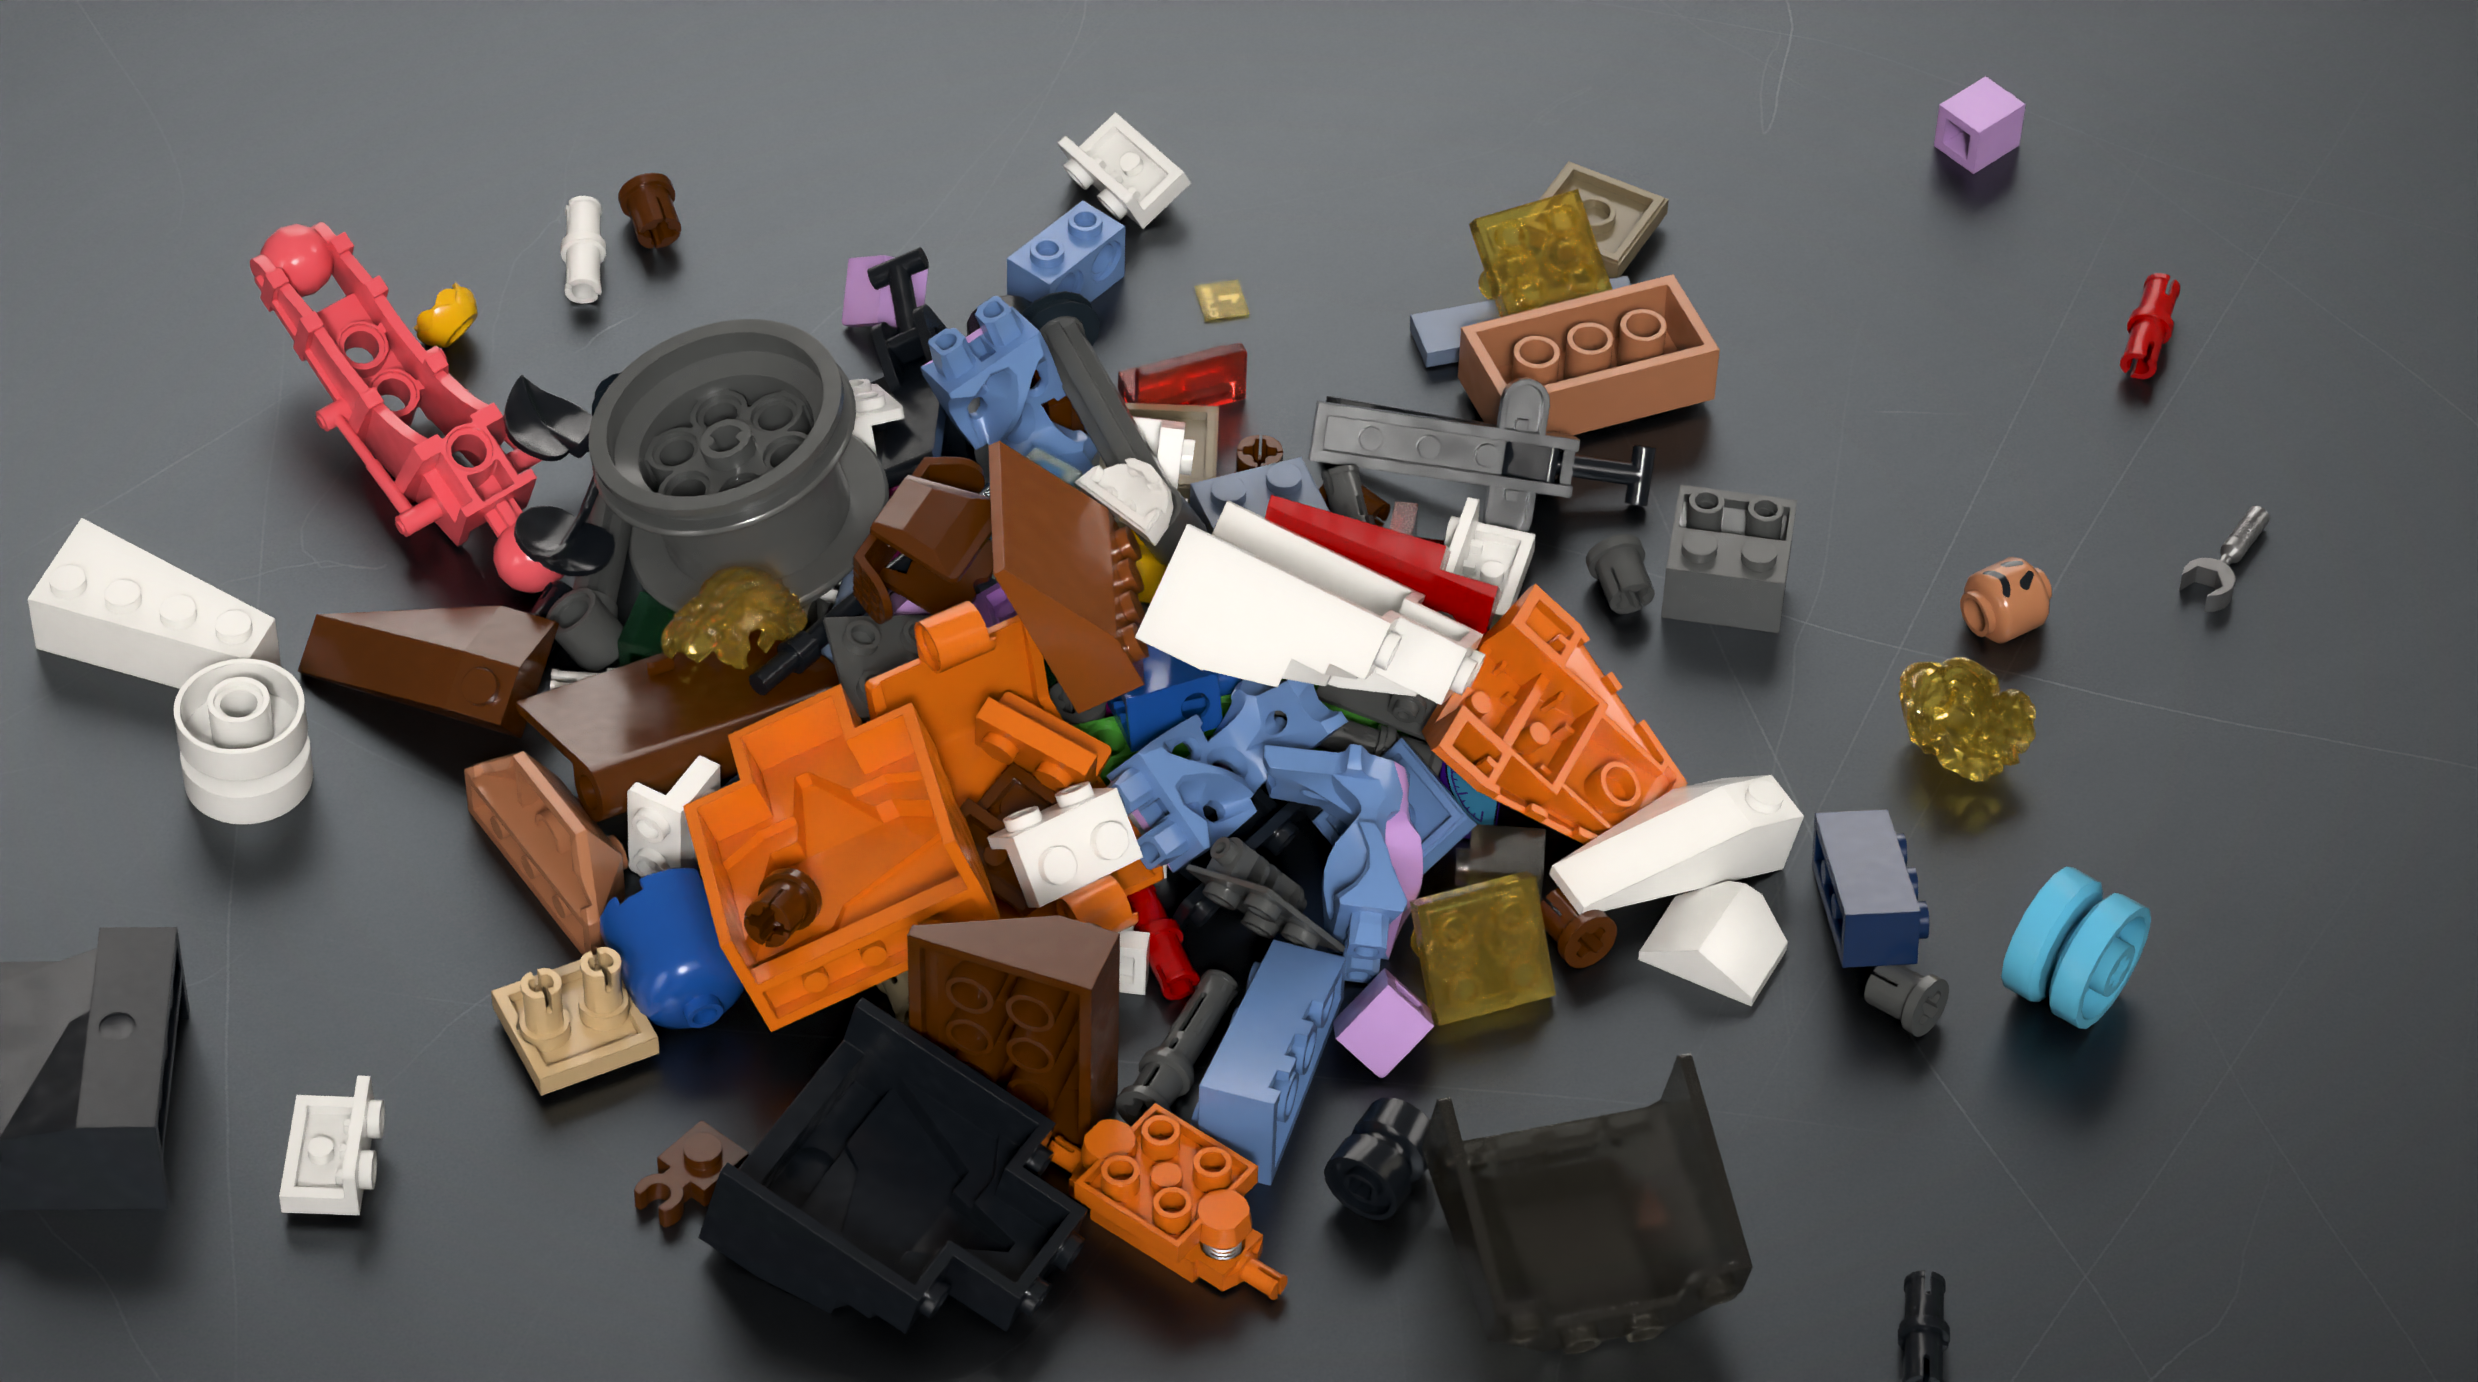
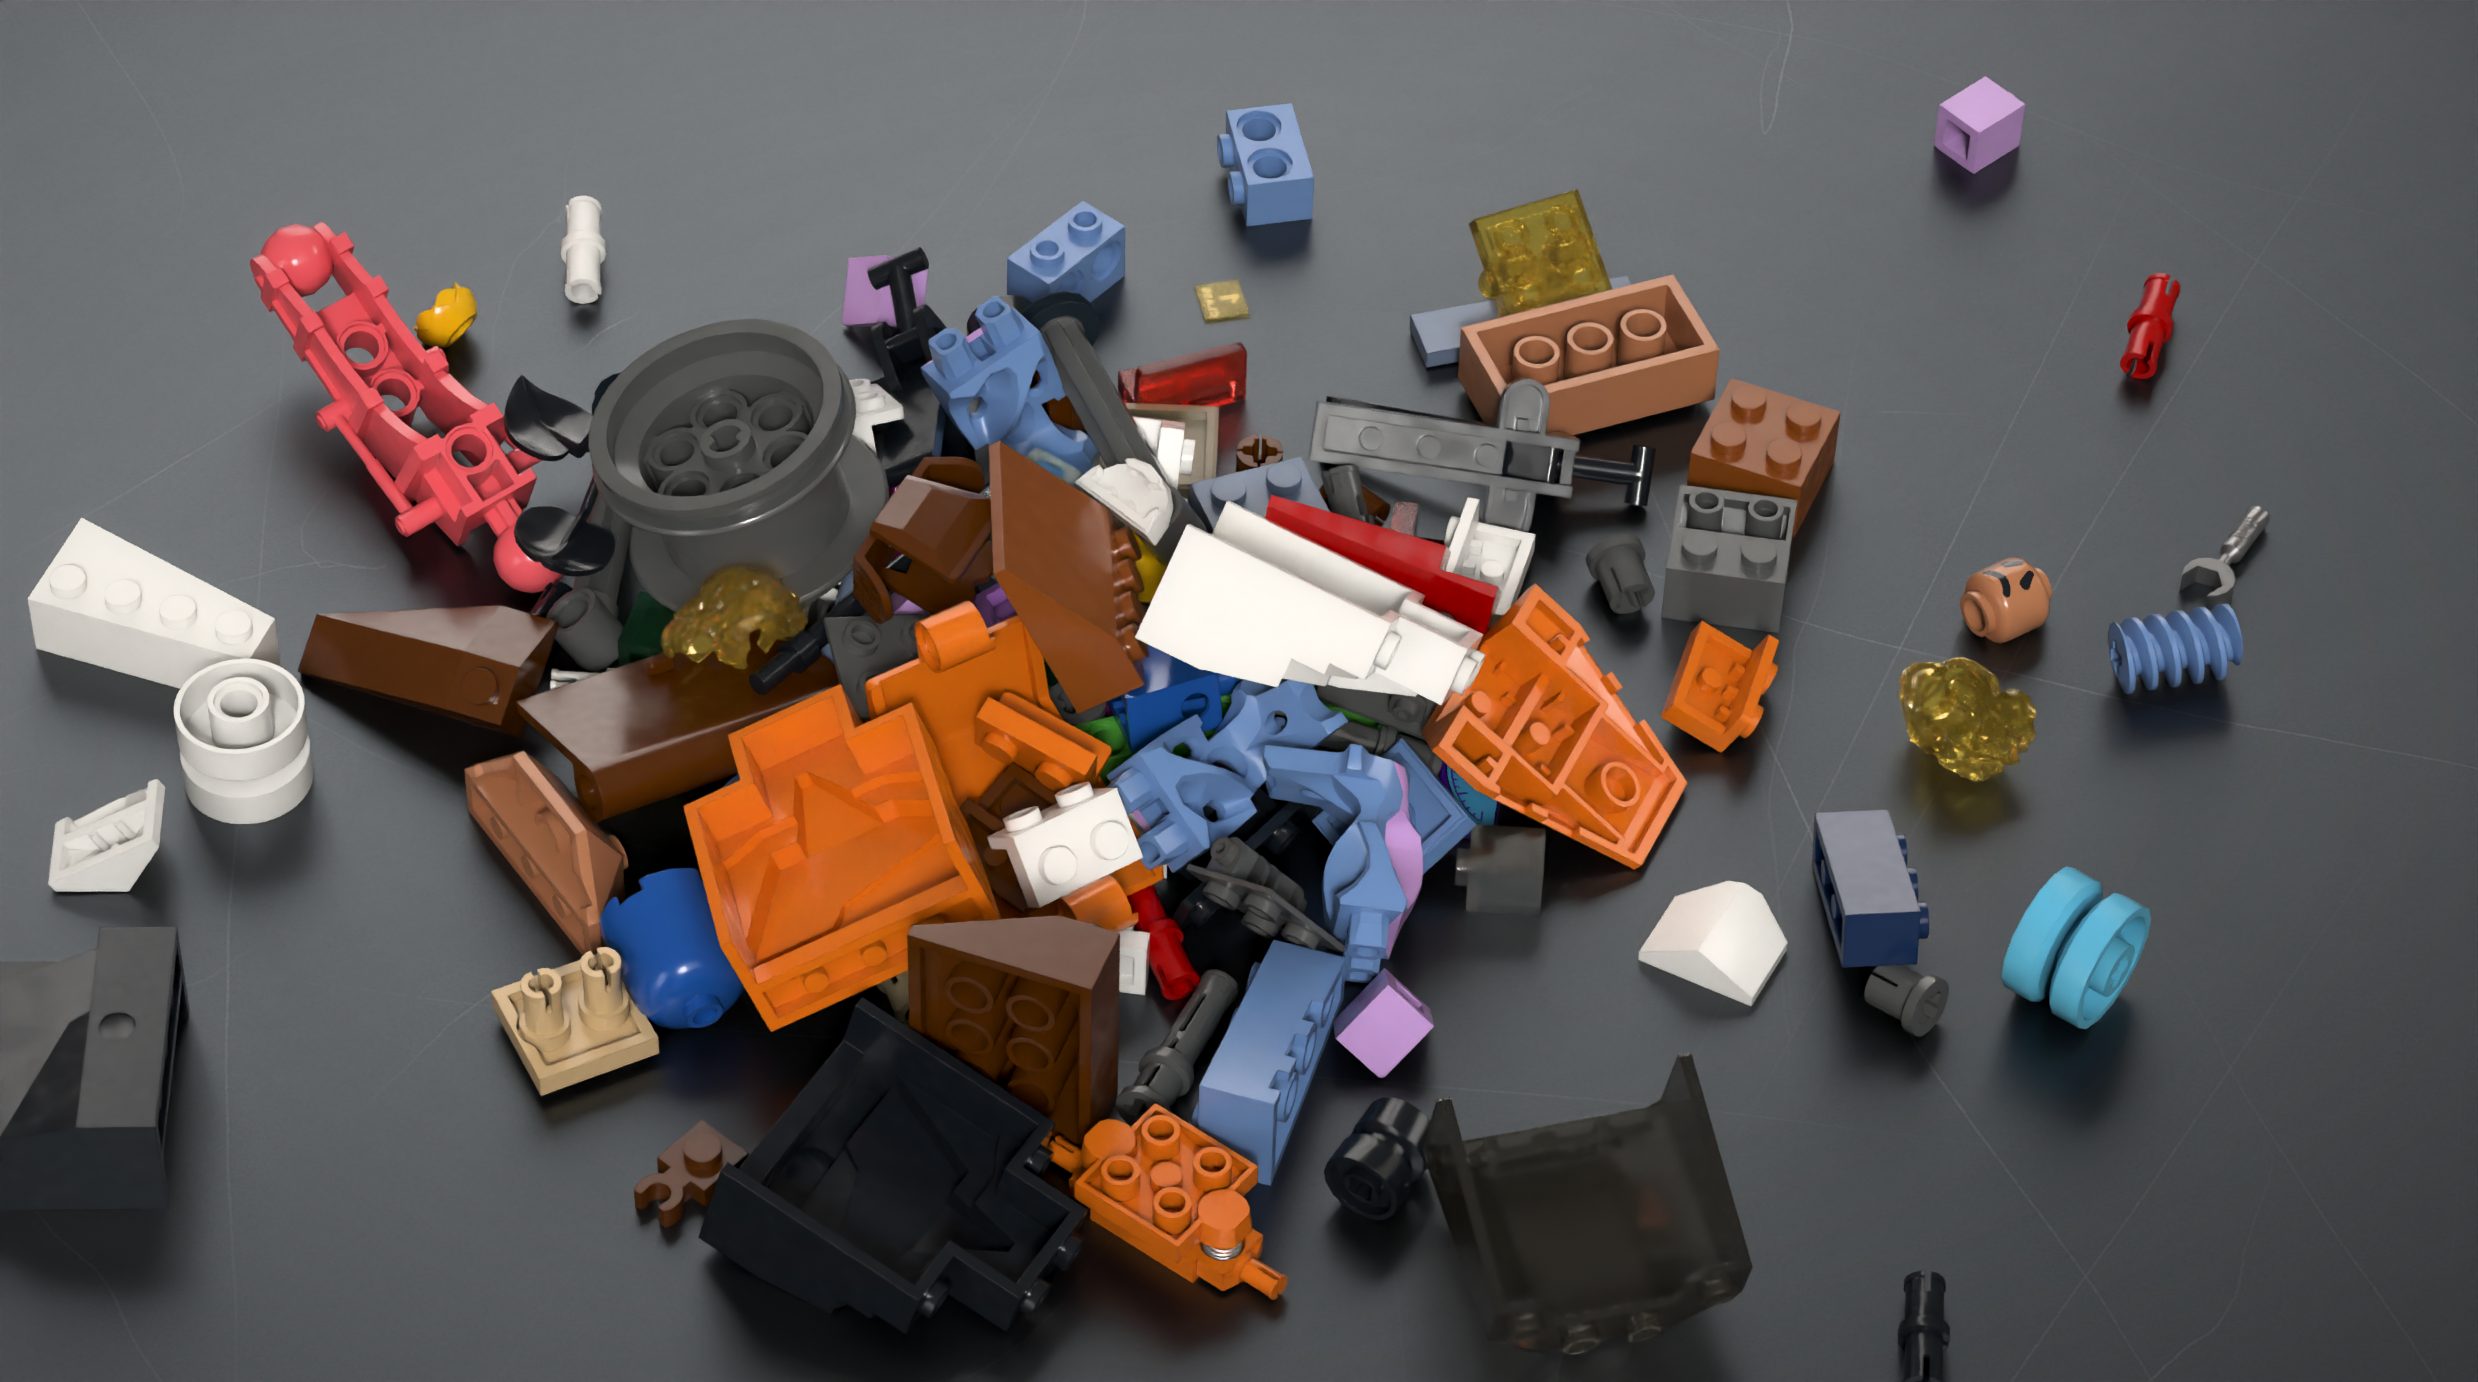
white bracket [279,1075,385,1215] -> none
reddish brown bush [618,173,681,249] -> none
white bracket [627,755,720,878] -> none
reddish brown bush [744,868,822,947] -> none
white bracket [1057,112,1191,229] -> none
clear yellow plate [1409,871,1556,1026] -> none
dark tan plate [1517,161,1669,278] -> none
reddish brown bush [1536,888,1617,968] -> none
white wedge [1549,775,1804,915] -> none
none -> white slope [48,779,165,892]
none -> medium blue brick [1217,103,1314,227]
none -> orange bracket [1660,621,1779,753]
none -> dark orange brick [1687,378,1841,537]
none -> medium blue piece [2108,604,2243,694]

